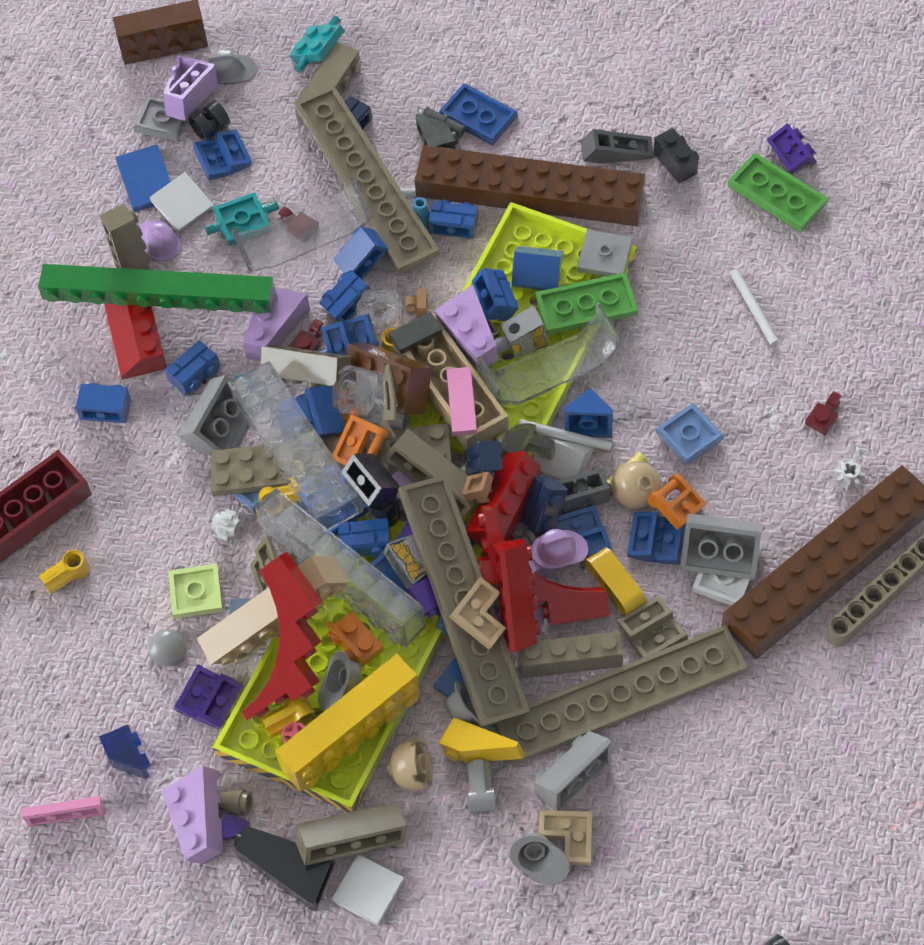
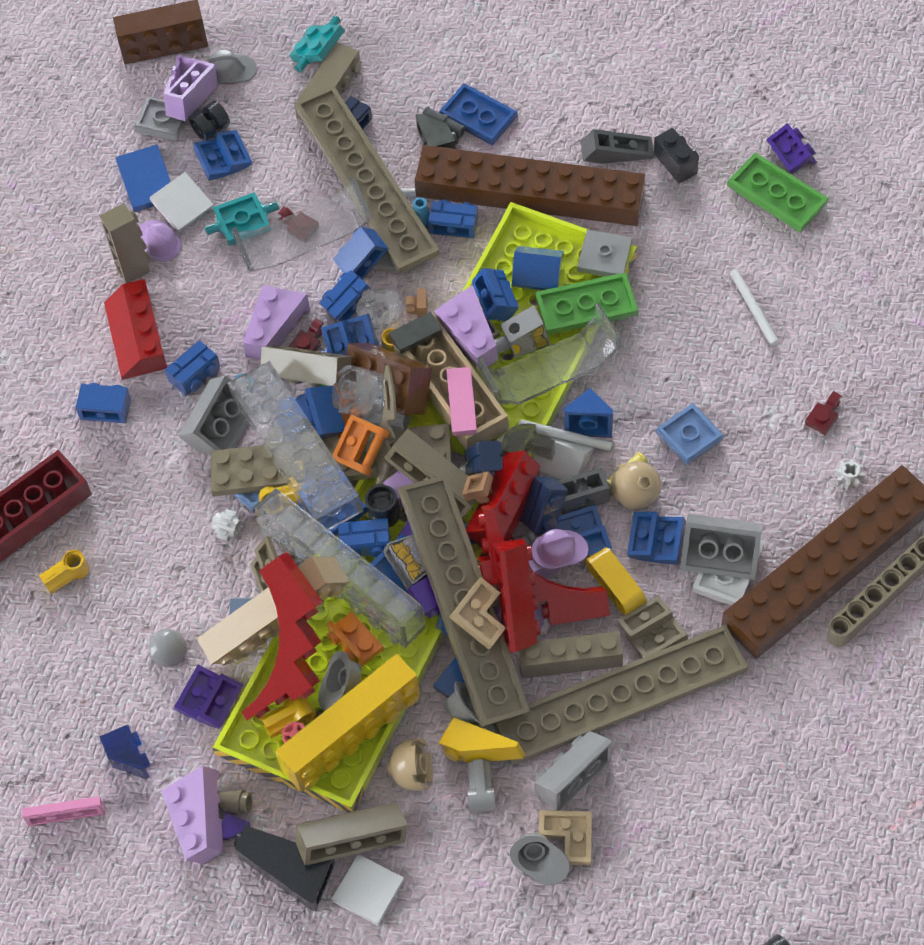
green brick [38,264,275,314] -> none
yellowish green plate [168,563,223,619] -> none
black brick [341,453,400,507] -> none
orange plate [647,473,707,530] -> none

